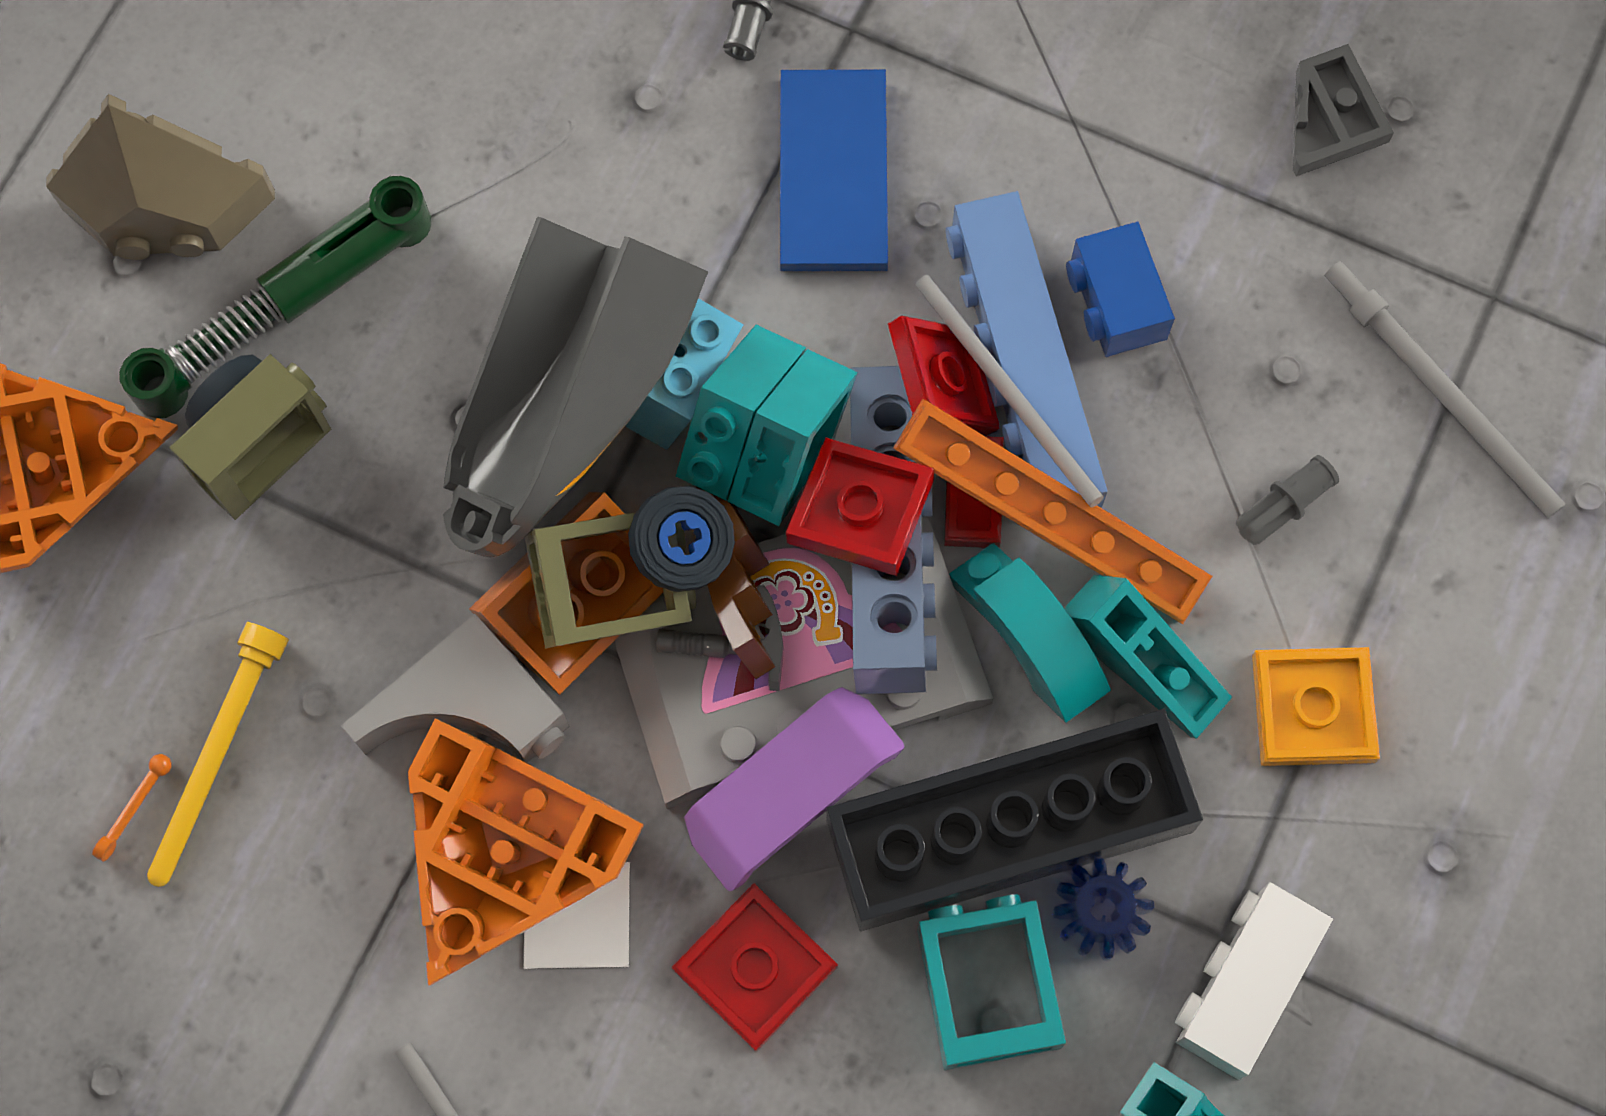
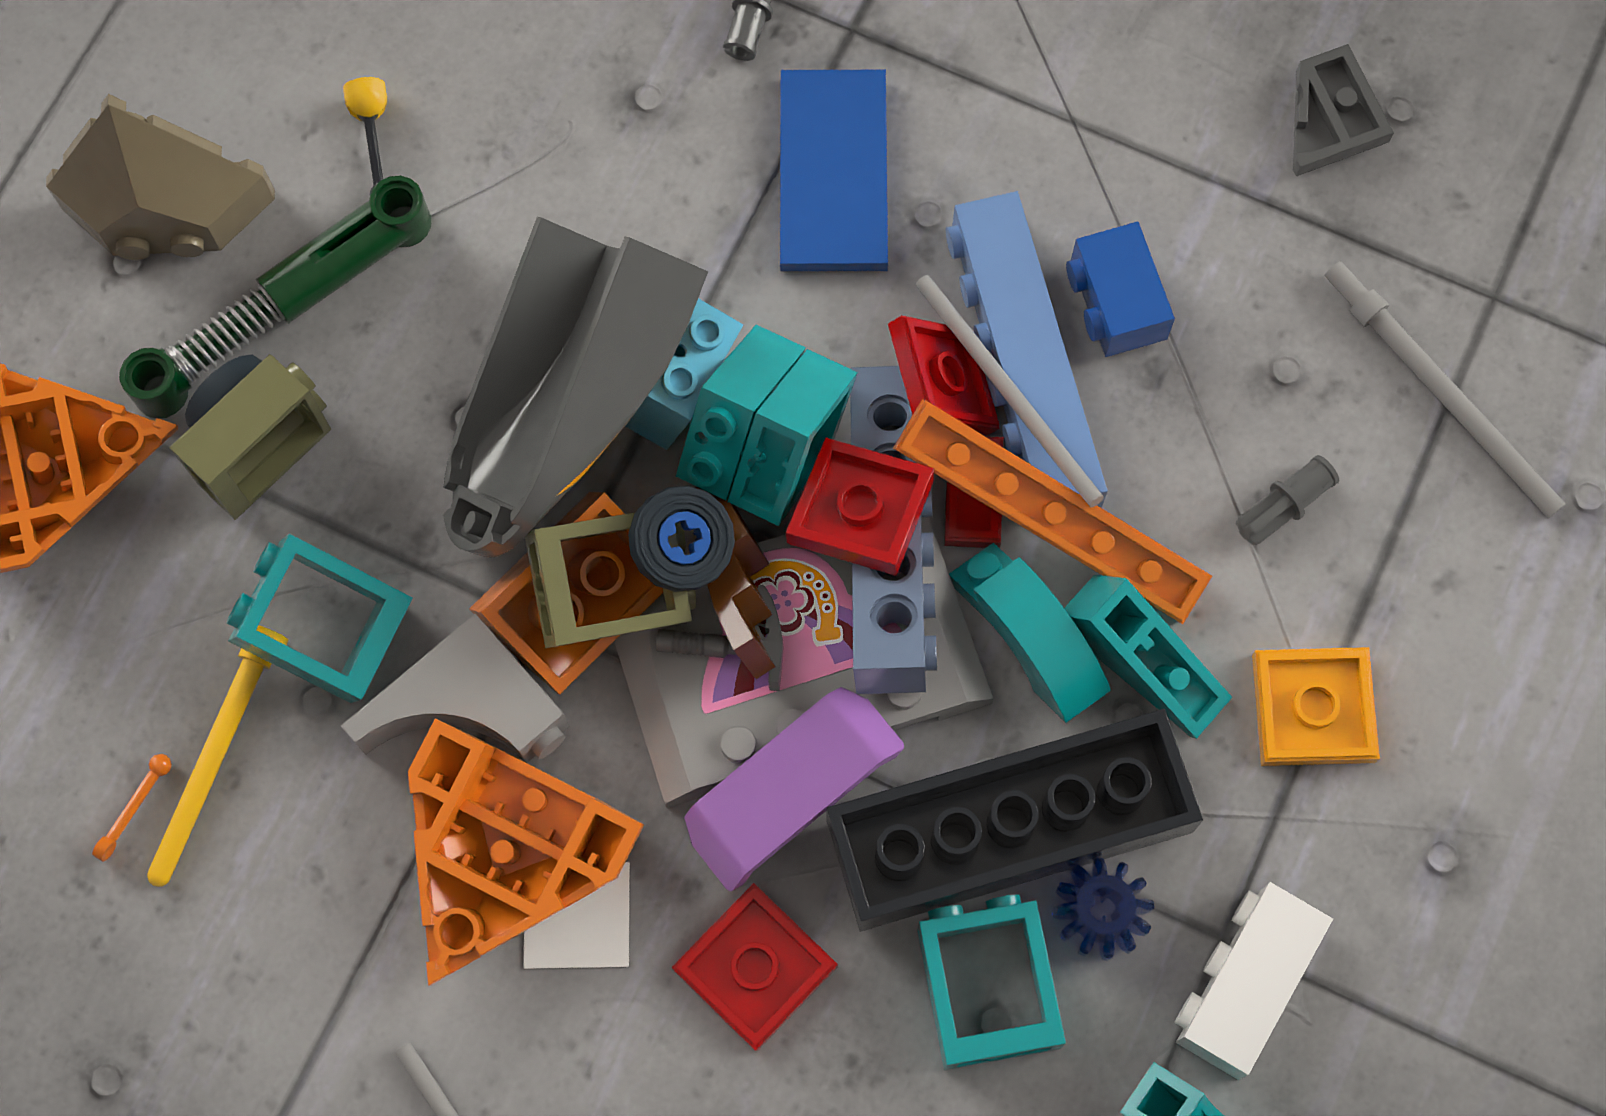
none -> teal window [226,534,413,703]
none -> yellow hinge [343,77,387,195]

